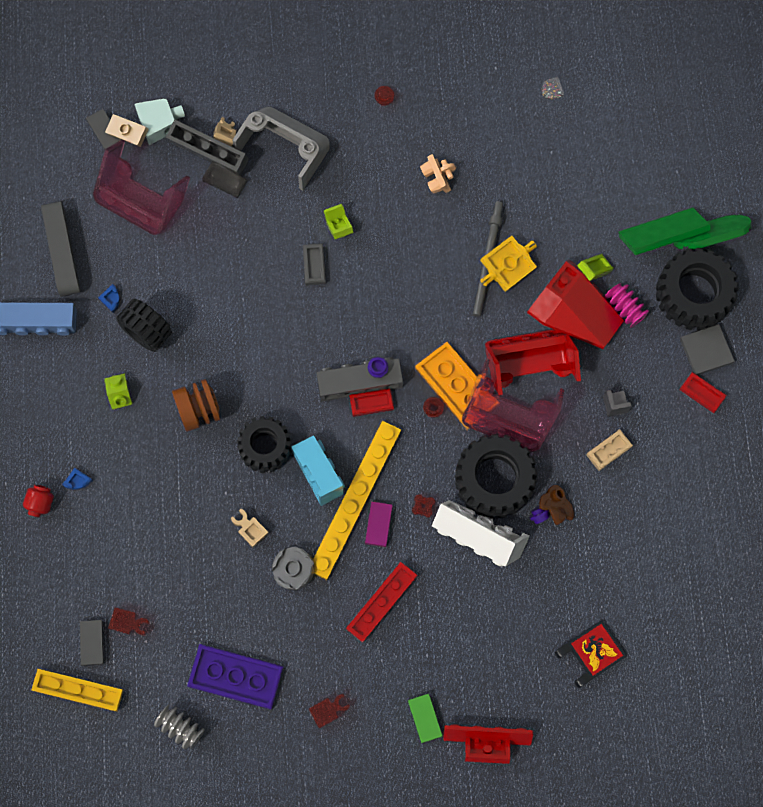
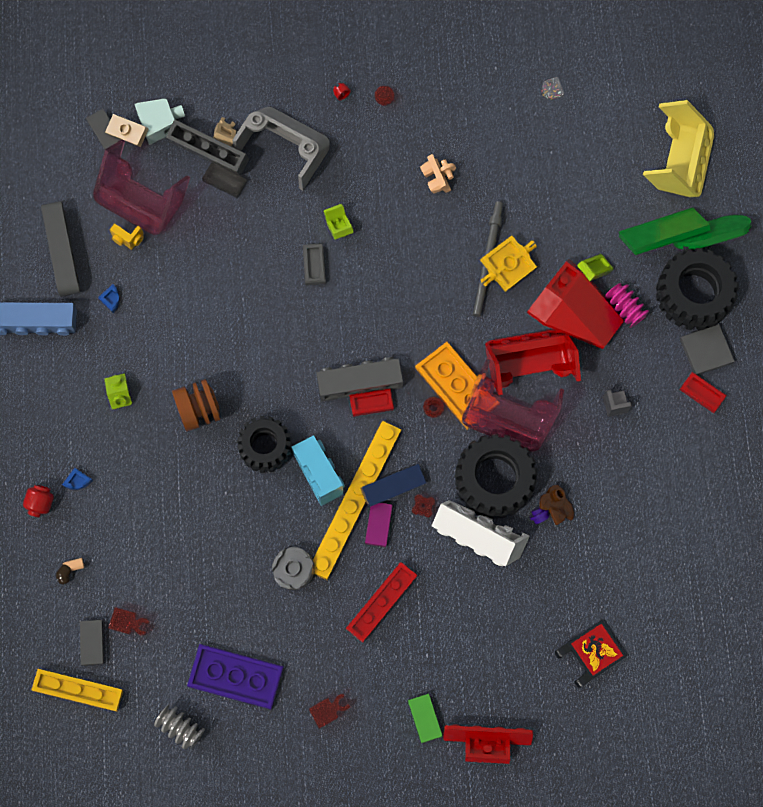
black tyre [116,298,172,352] -> none
tan plate [231,509,269,548] -> none
dark purple plate [368,357,389,378] -> none
tan plate [586,429,633,471] -> none
none -> arm [56,558,84,585]
none -> yellow bracket [109,223,144,250]
none -> red hinge [333,83,351,101]
none -> dark blue tile [360,464,426,507]
none -> light yellow windscreen [643,100,714,197]

